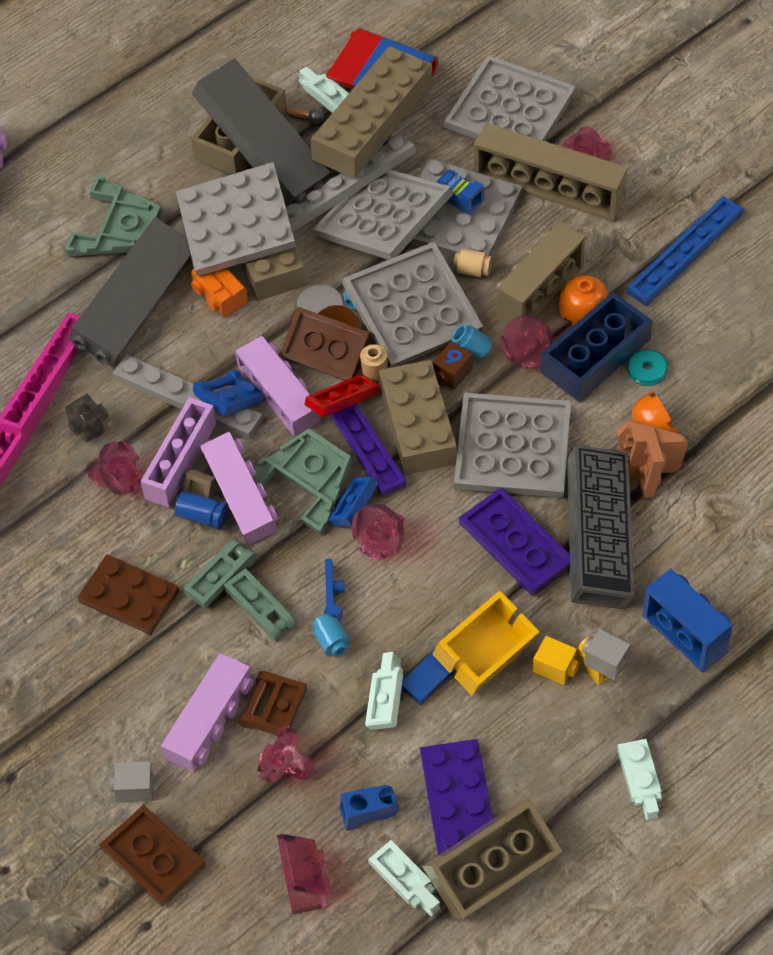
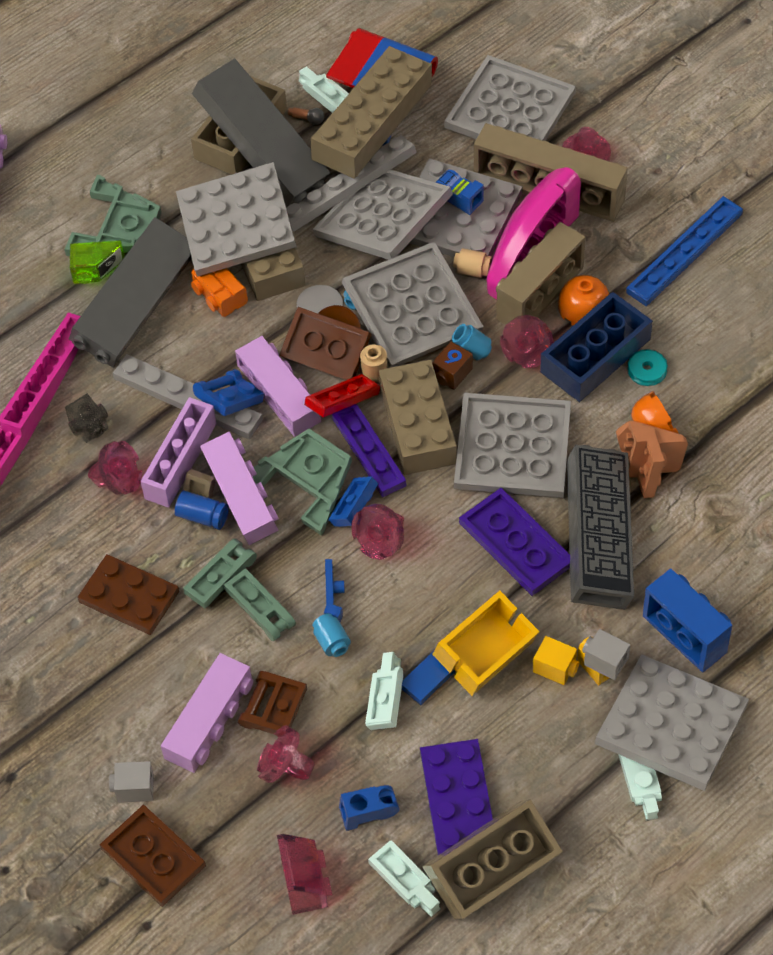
none -> clear neon green slope [70,240,125,284]
none -> dark pink panel [487,167,581,300]
none -> light grey plate [595,654,749,791]

